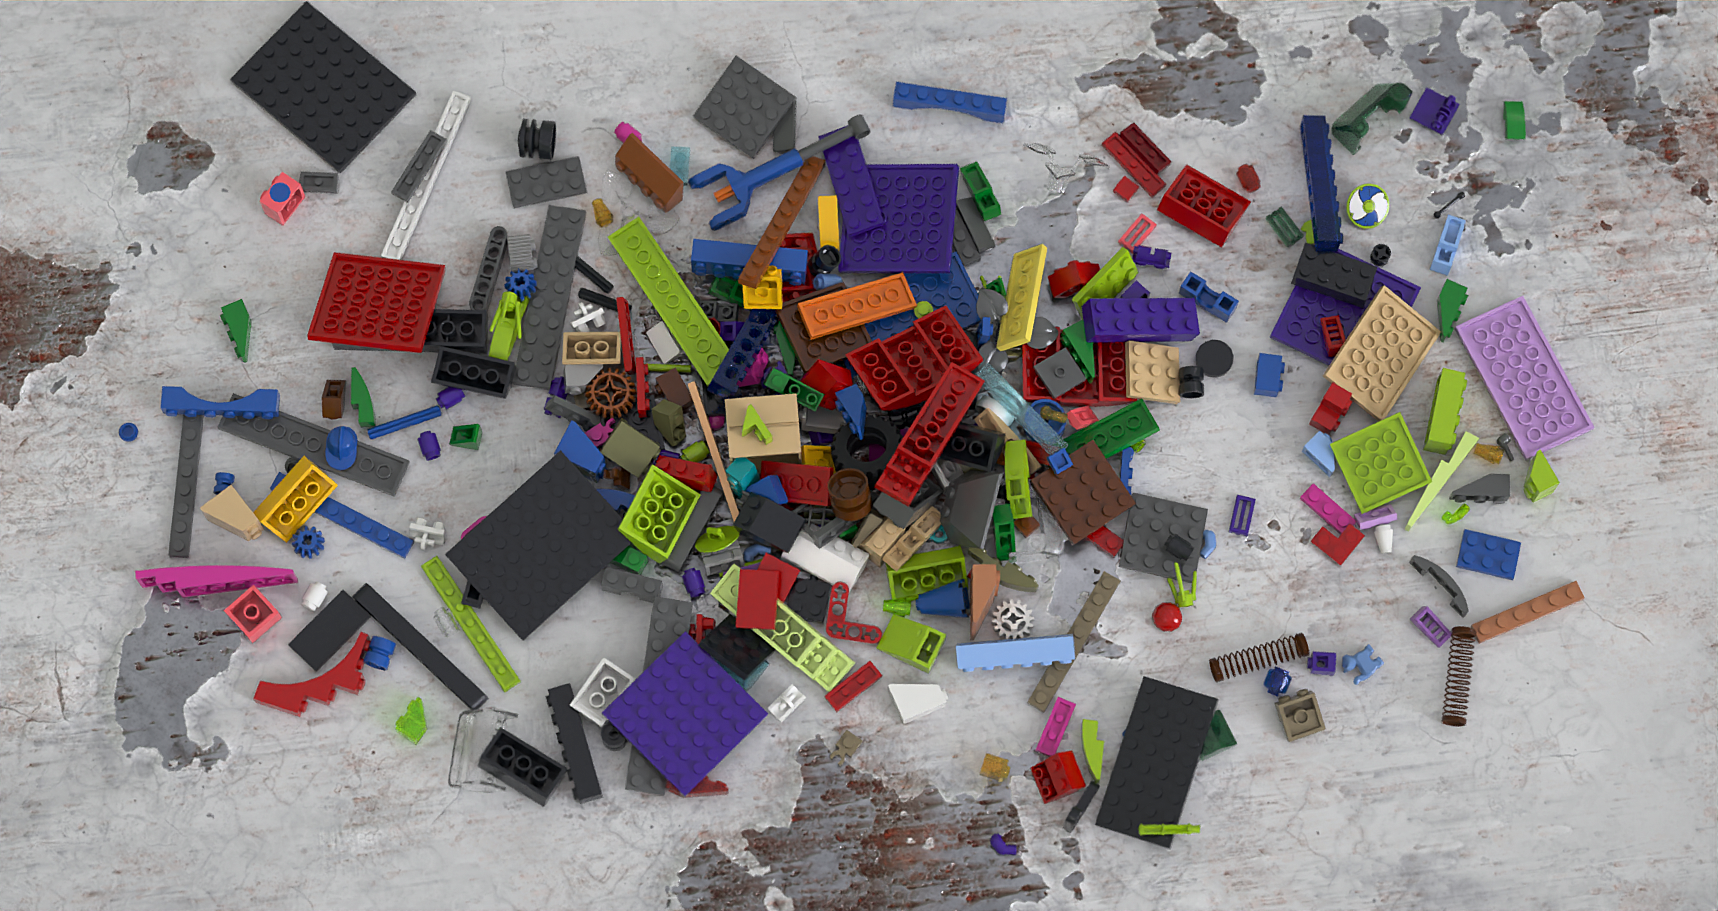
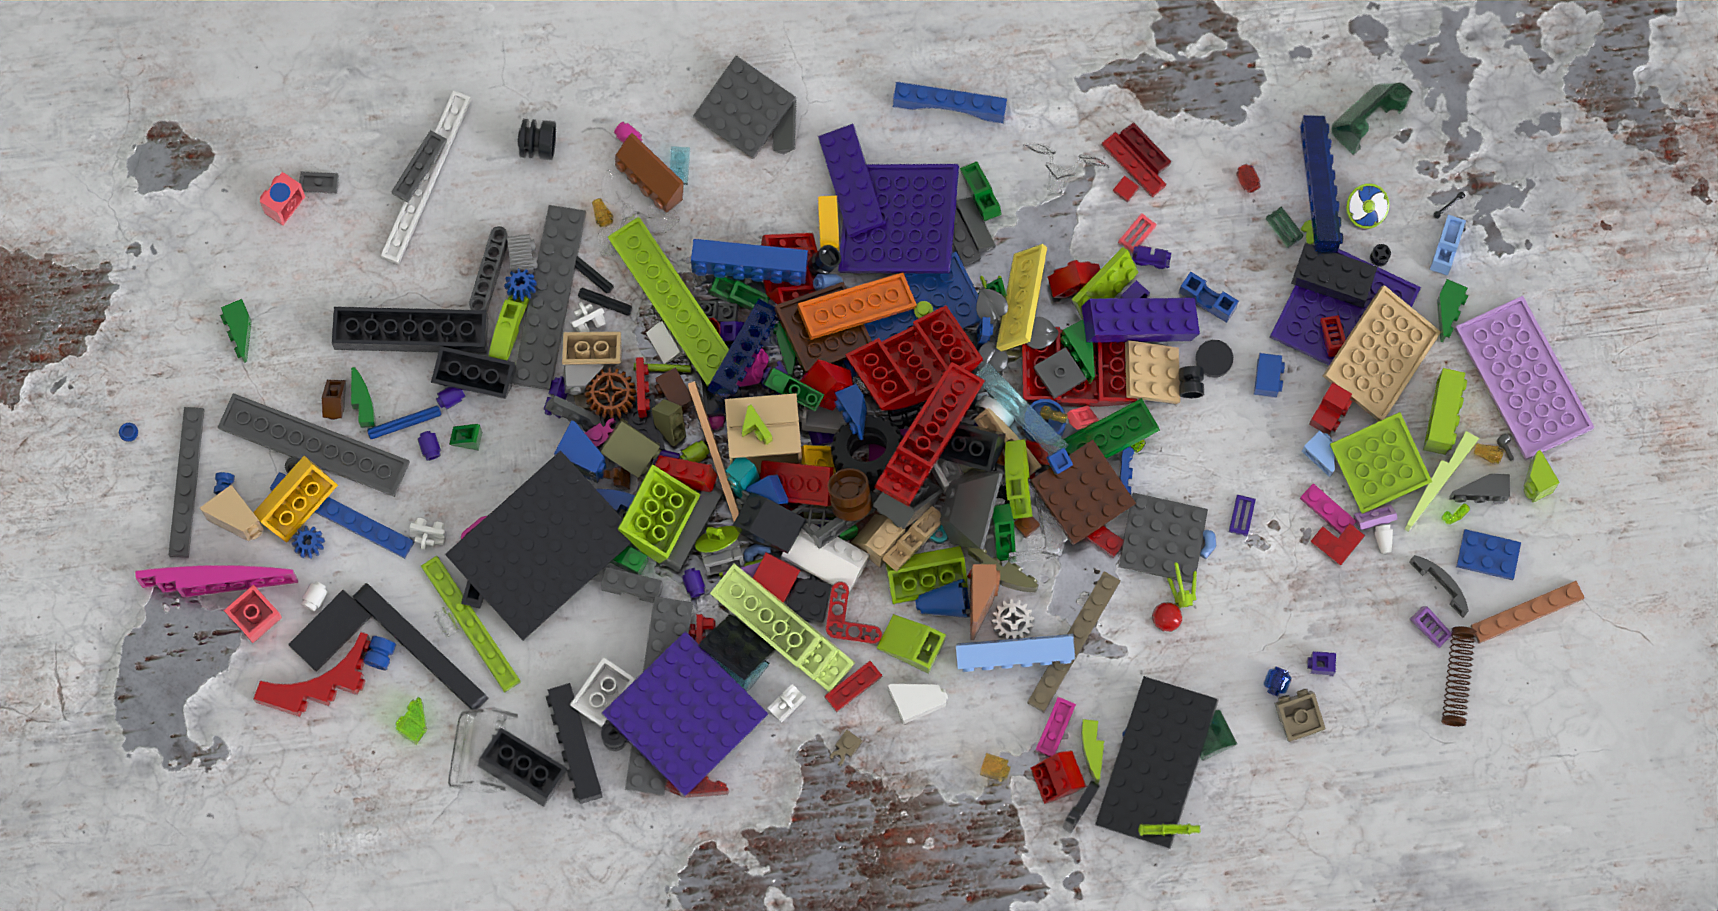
blue arch [161,386,280,419] -> none
black plate [230,1,416,174] -> none
red plate [307,252,446,353] -> none
blue piece [325,426,358,470] -> none
lime plant [489,292,522,339] -> none
dark grey plate [506,156,587,209] -> none
red tile [616,297,636,375] -> none
blue piece [688,114,871,231] -> none
red tile [736,569,779,630] -> none
dark orange plate [738,156,825,289] -> none
yellow plate [742,266,783,309] -> none
dark tan slope [852,508,884,548] -> none
clear neon green cone [883,598,911,617] -> none
dark purple arm [990,834,1016,855] -> none
red slope [1157,164,1251,248] -> none
black brick [1164,534,1194,561] -> none
reddish brown piece [1209,632,1309,683] -> none
medium blue animal [1342,644,1384,685] -> none
dark purple hinge [1409,87,1460,135] -> none
green slope [1503,101,1526,139] -> none

